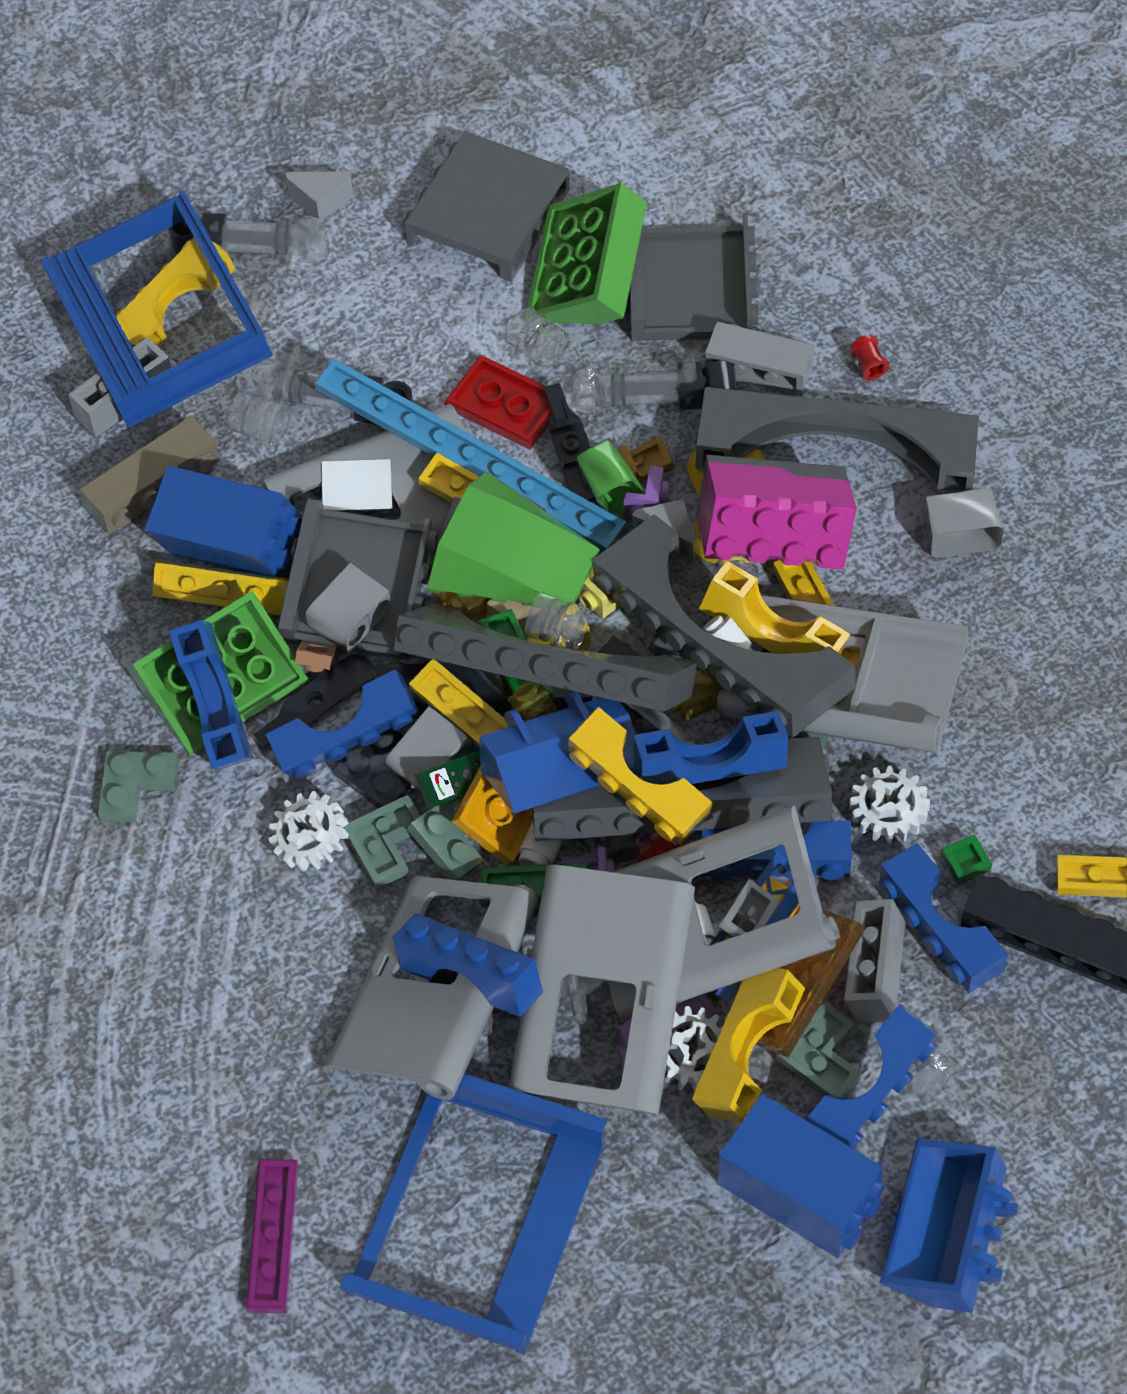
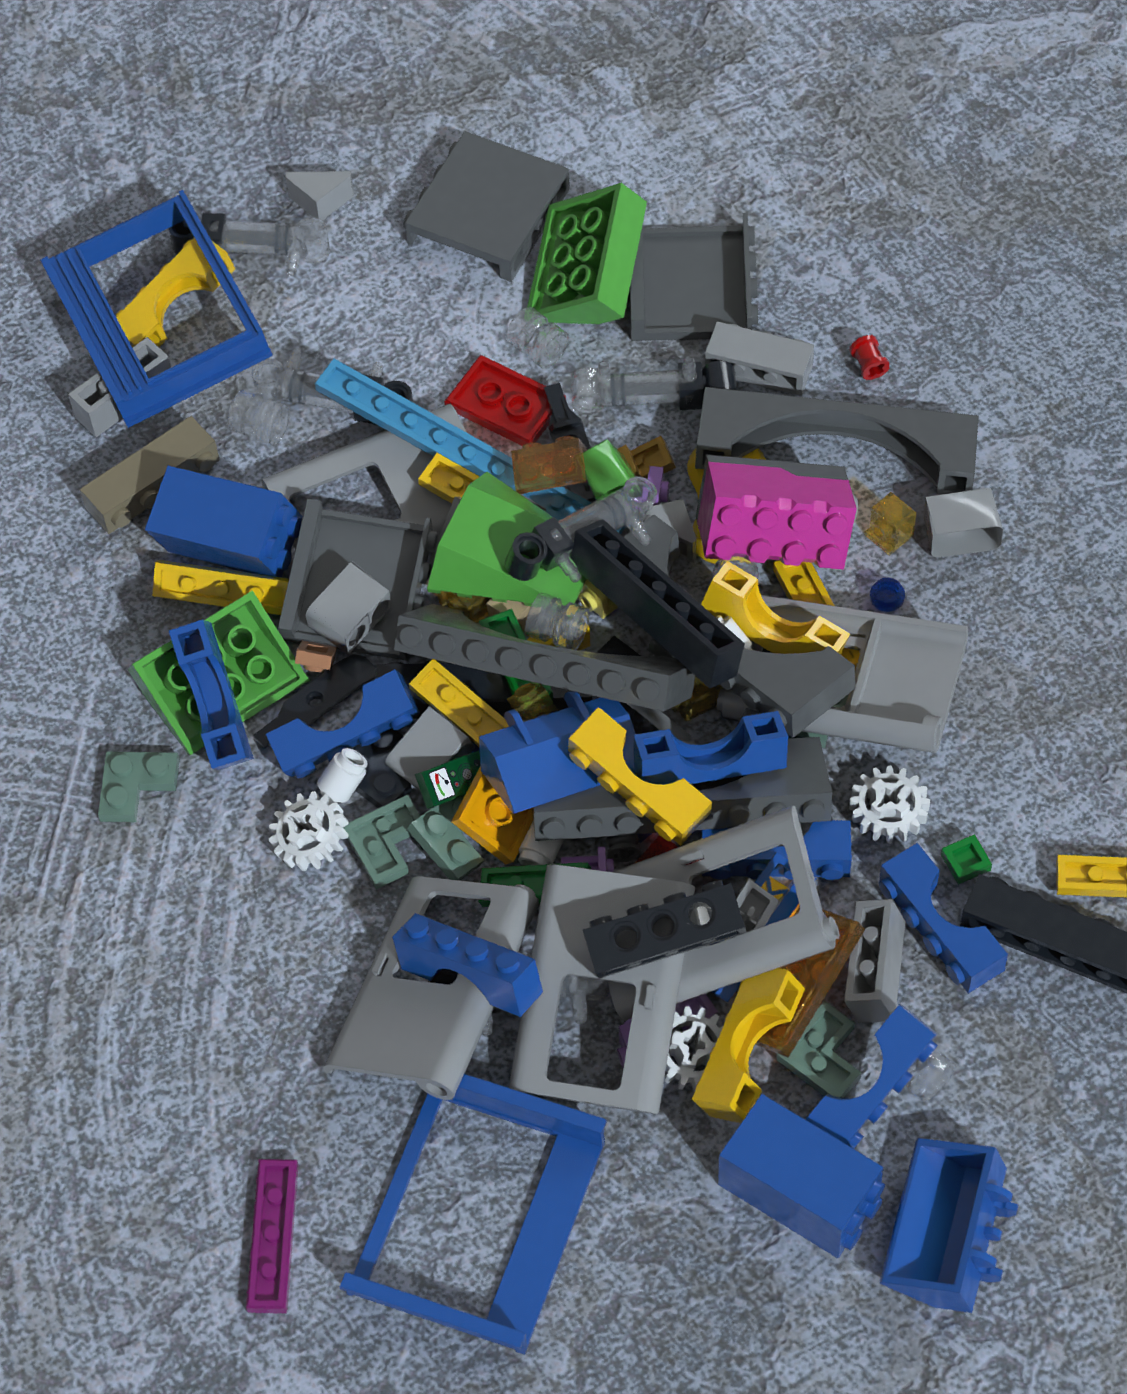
white sticker [322,459,392,511] -> none
none -> white brick [317,748,367,803]
none -> clear piece [505,476,657,582]
none -> clear orange bracket [511,436,587,494]
none -> black brick [570,519,745,688]
none -> black brick [583,880,747,979]
none -> clear yellow brick [865,492,916,556]
none -> clear blue plate [870,577,905,612]

